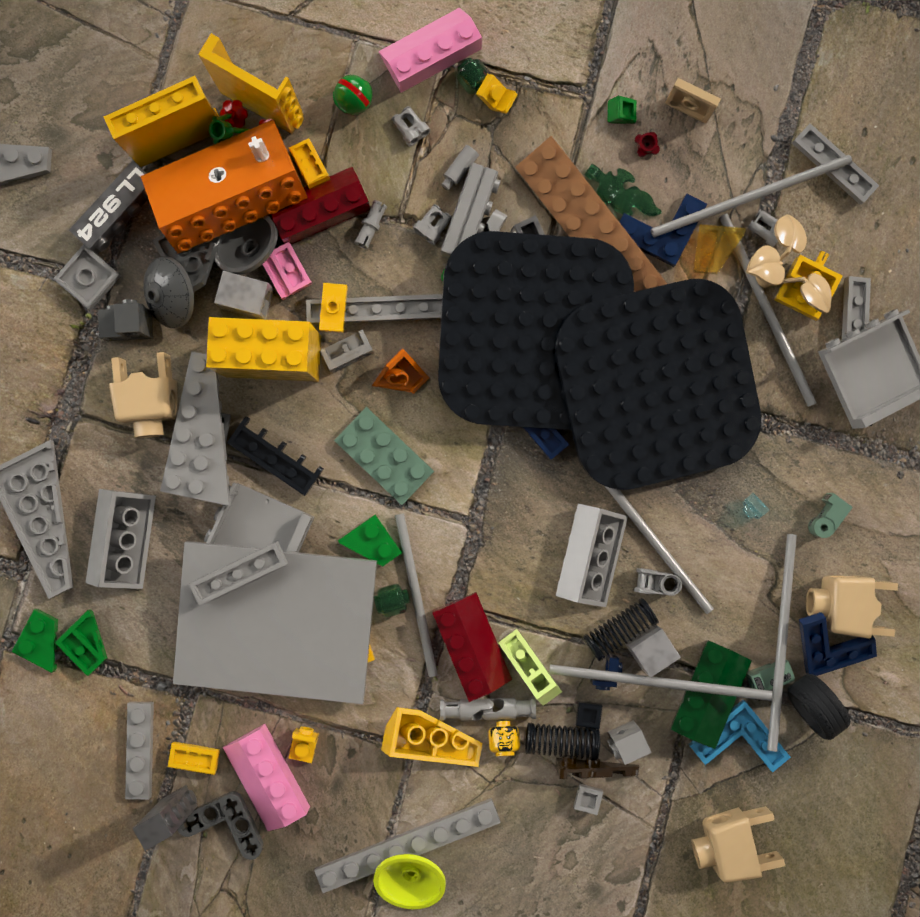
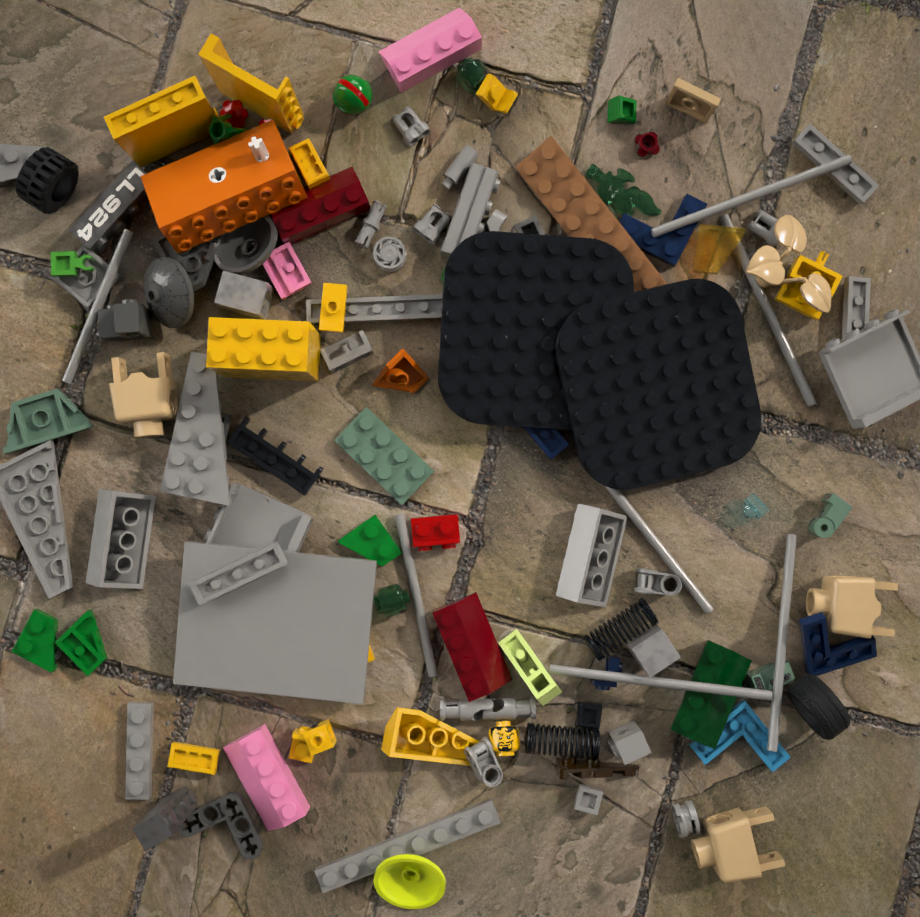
none -> sand green wing [3,389,94,454]
none -> black tyre [15,147,79,214]
none -> bright green plate [51,251,95,277]
none -> light grey piece [62,228,133,384]
none -> yellow bracket [303,719,337,755]
none -> light grey wheel [373,236,407,273]
none -> red bracket [411,514,460,551]
none -> light grey piece [464,737,503,787]
none -> light grey wheel [672,800,700,838]

